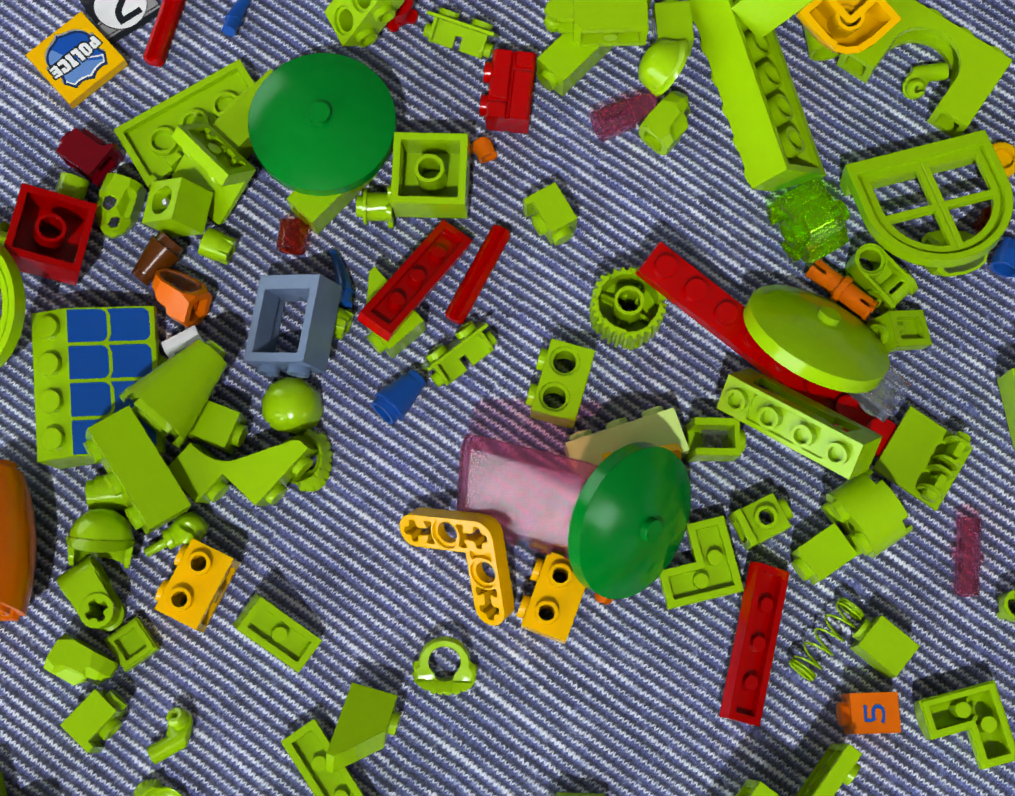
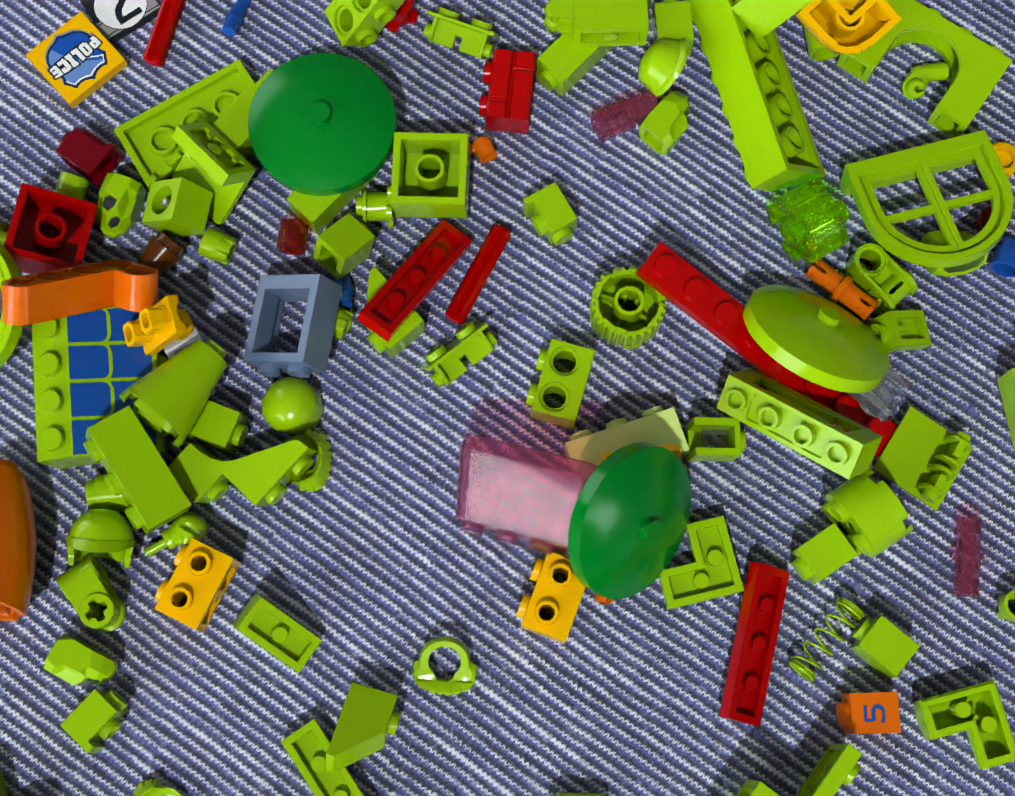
lime tile [104,617,161,672] -> none
lime arm [146,707,194,765] -> none
orange rock [152,268,213,328] -> none
blue cone [371,369,426,424] -> none
yellow beam [399,507,514,626] -> none
lime brick [728,493,793,551] -> none
none -> orange beam [1,260,159,326]
none -> yellow hips [122,295,193,356]
none -> lime brick [313,213,375,280]

